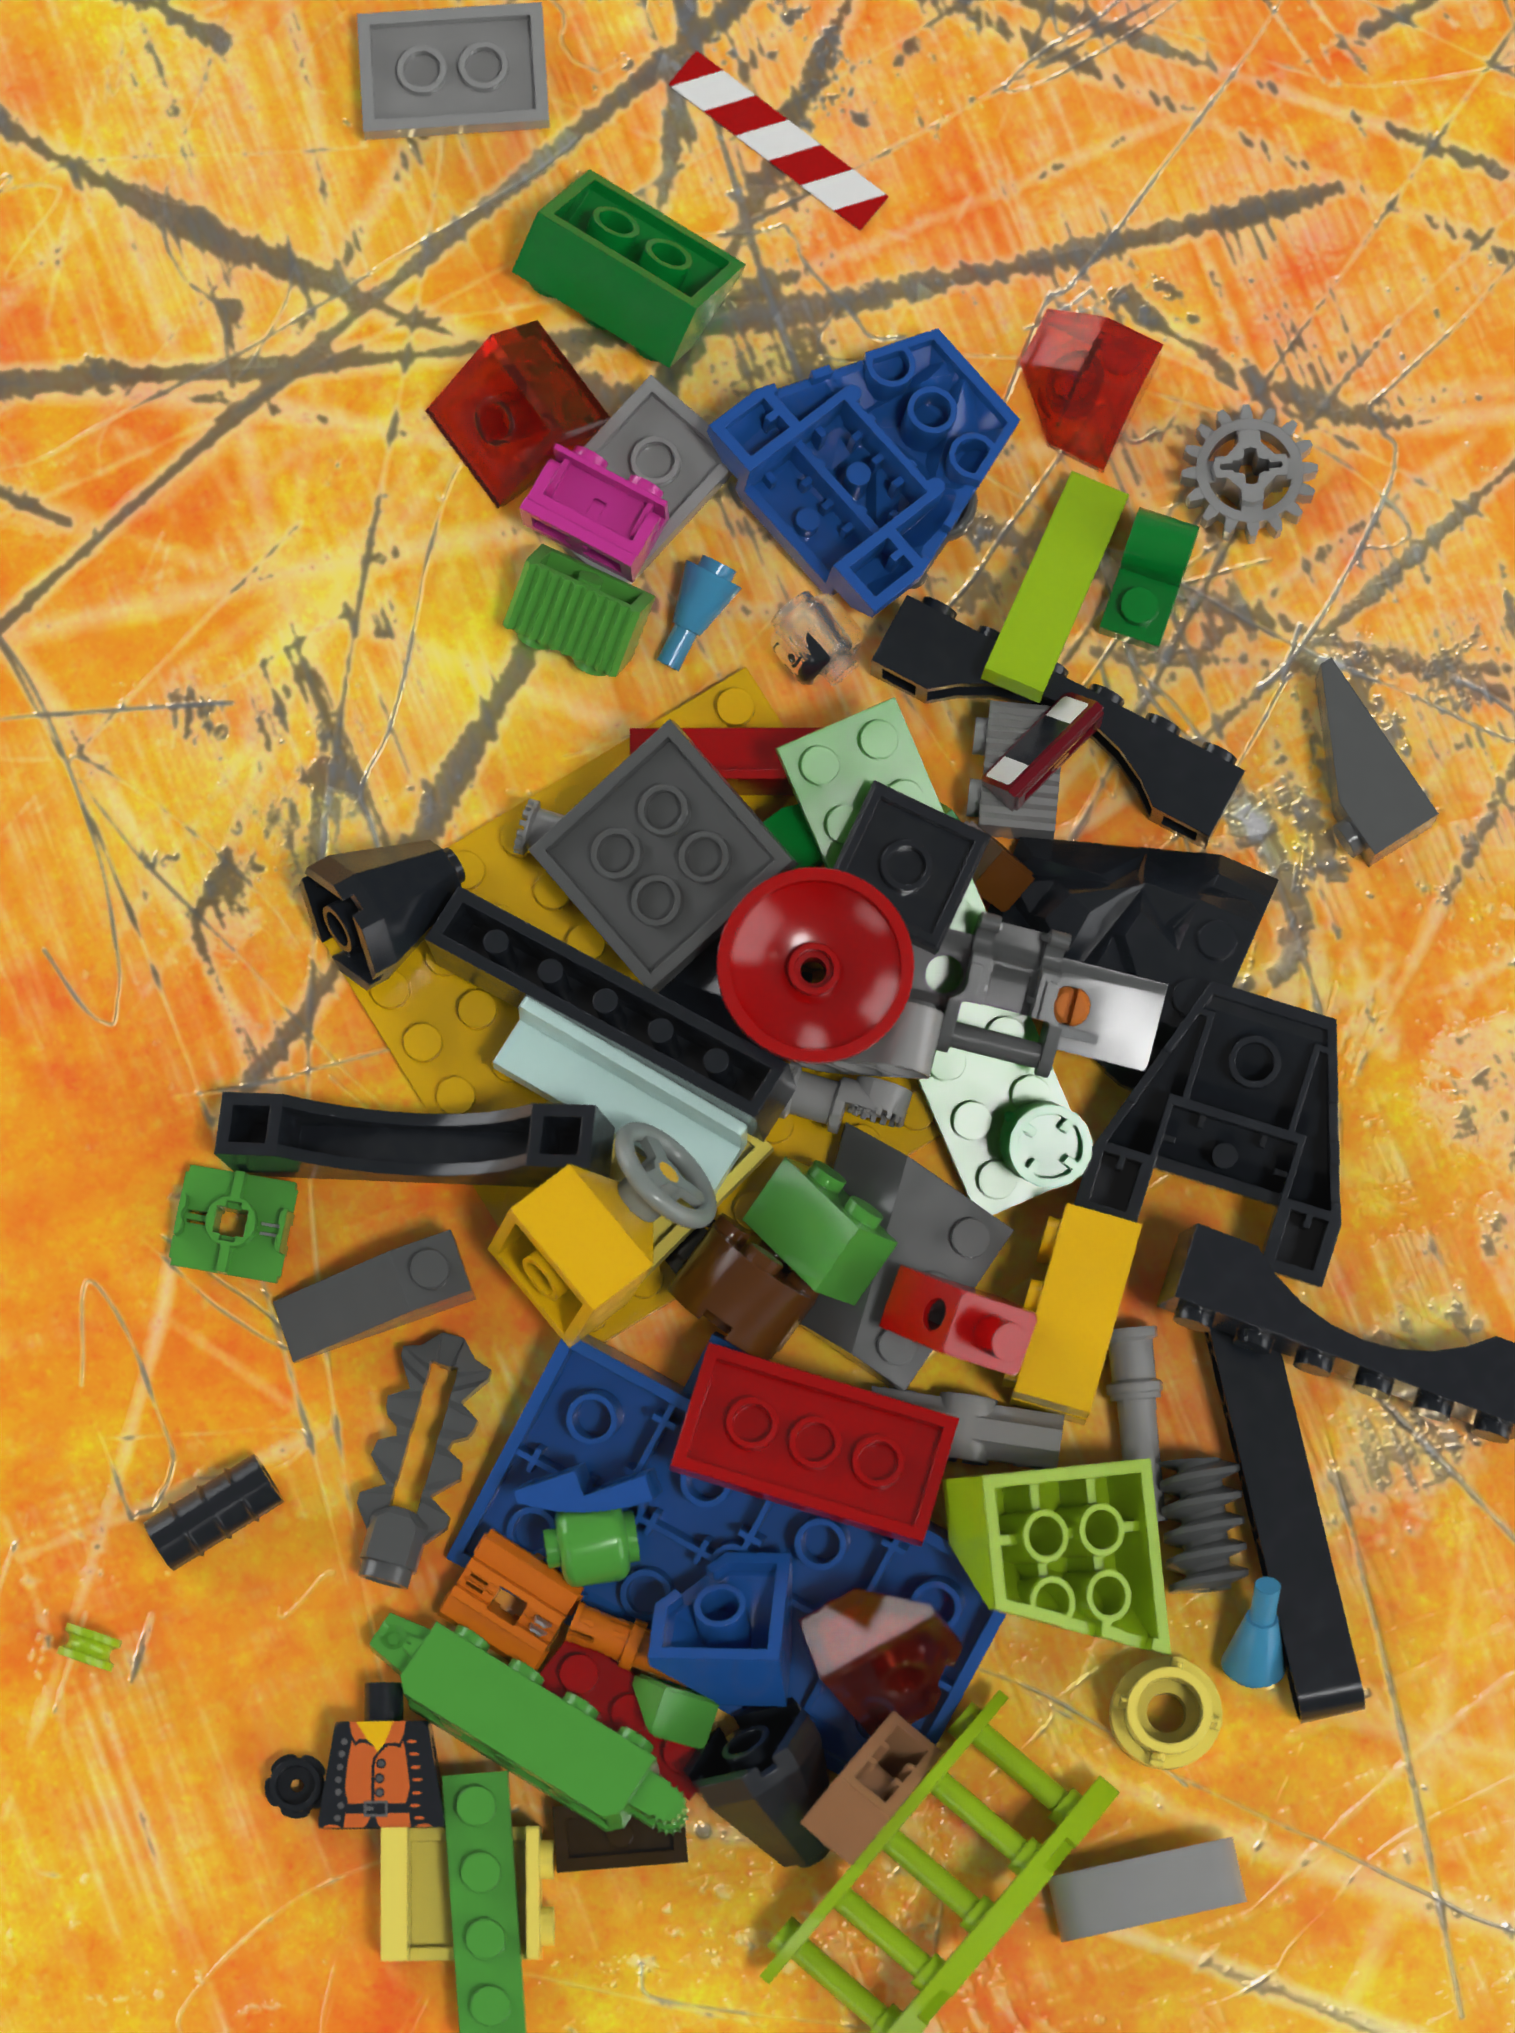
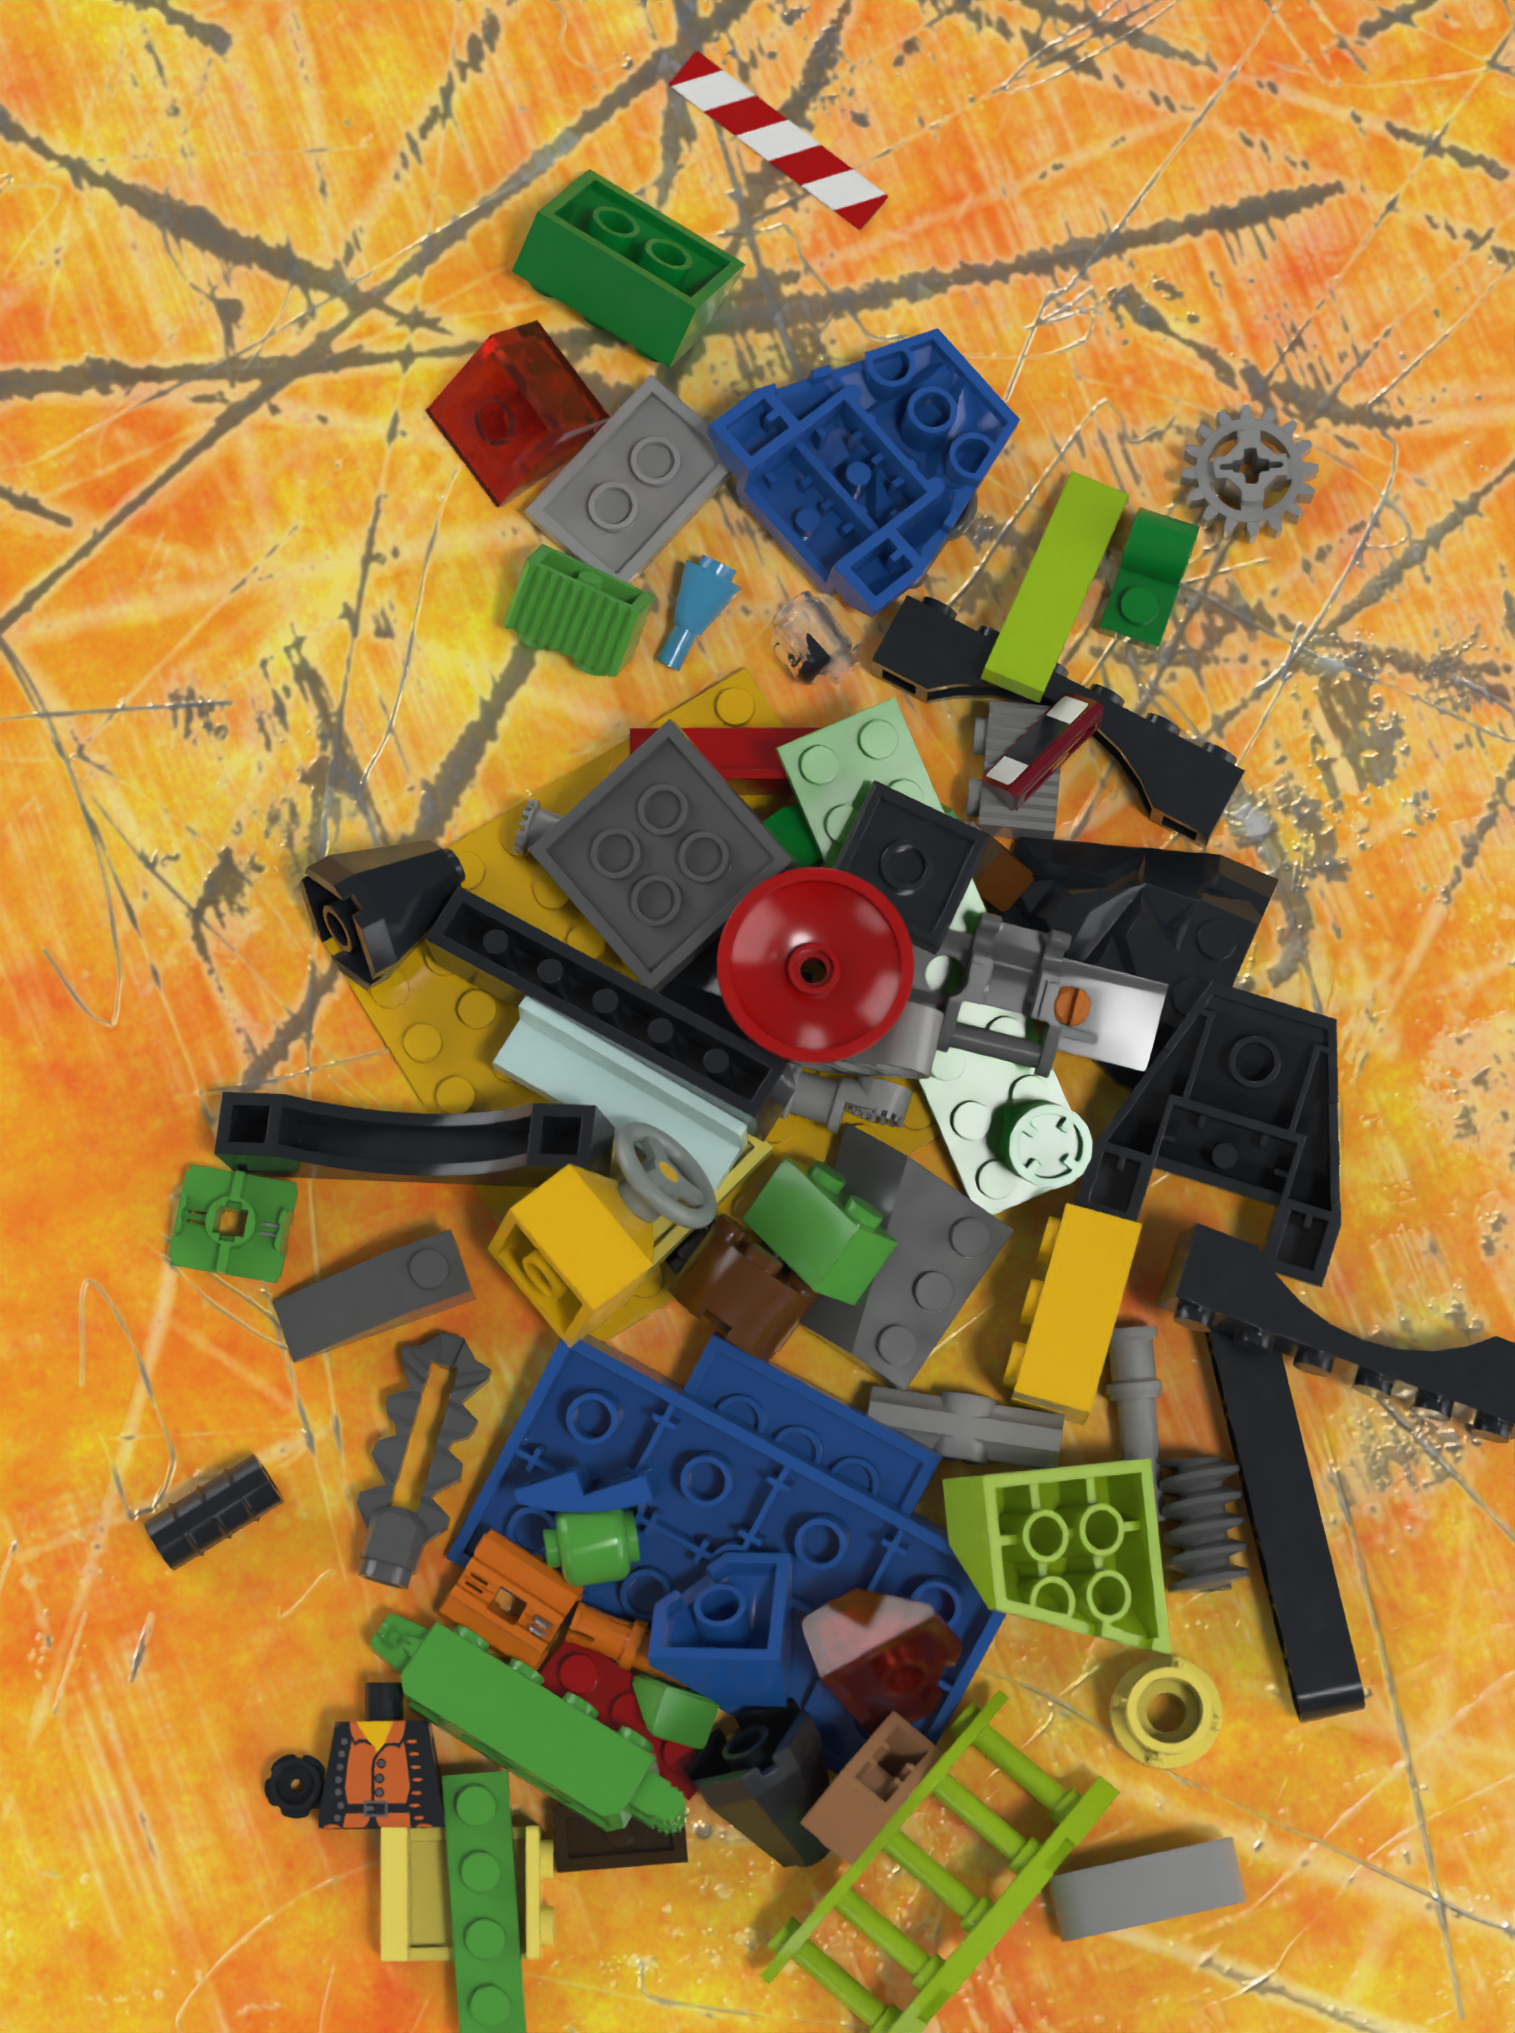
lime bush [56,1622,122,1672] -> none
light grey plate [357,2,550,140] -> none
dark pink hinge [519,443,669,583] -> none
red plate [670,1342,960,1547] -> none
red torso [879,1264,1037,1376] -> none
clear red slope [1020,309,1163,474] -> none
dark azure cone [1221,1577,1286,1688] -> none
dark grey slope [1315,657,1439,867] -> none

